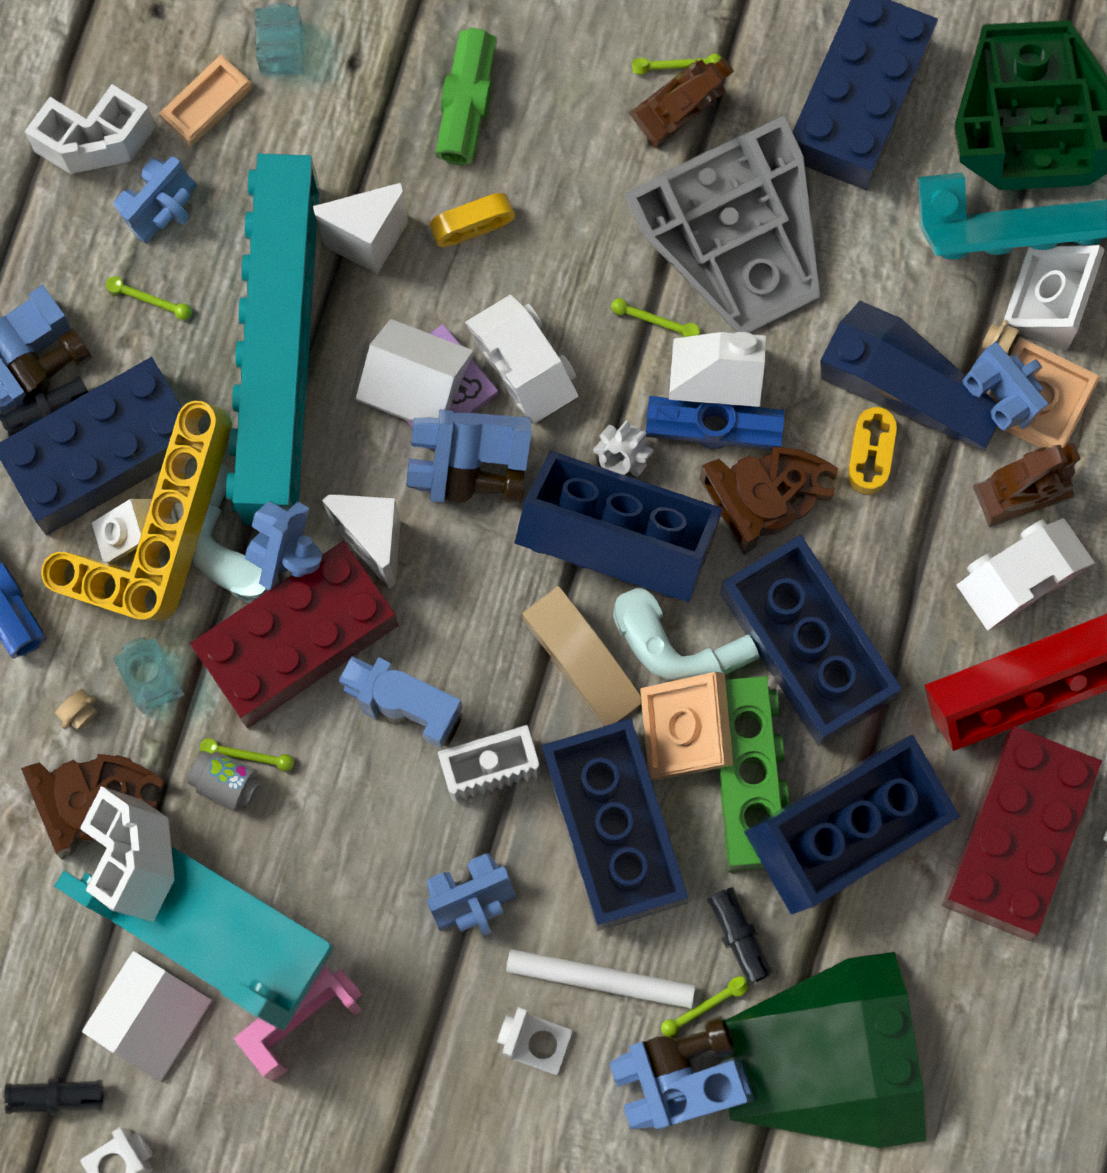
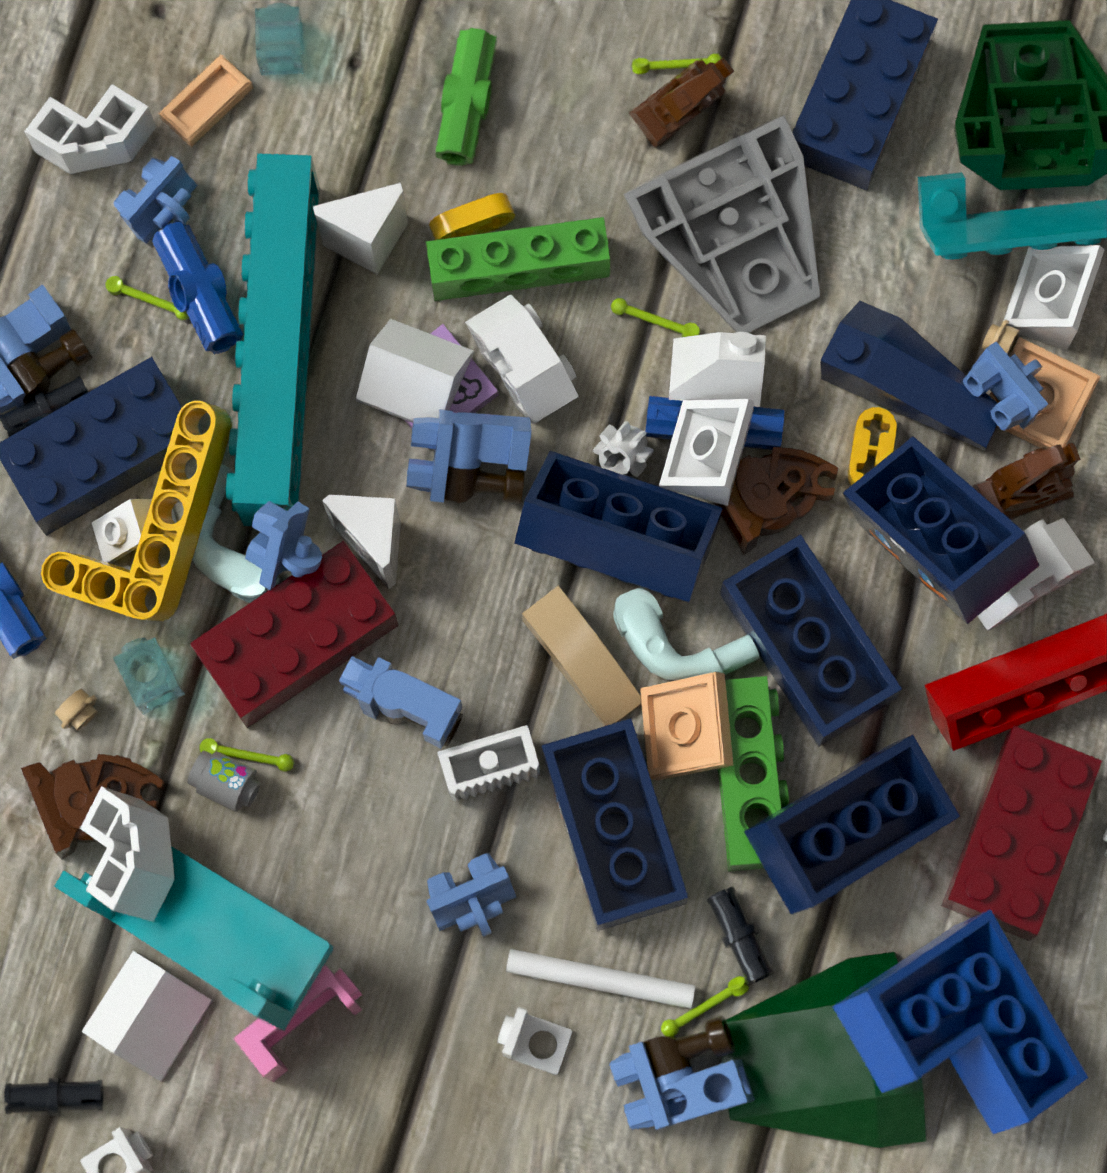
none -> blue piece [152,221,243,355]
none -> bright green brick [426,217,610,301]
none -> white slope [659,399,755,506]
none -> blue brick [833,910,1088,1135]
none -> dark blue brick [843,436,1040,624]

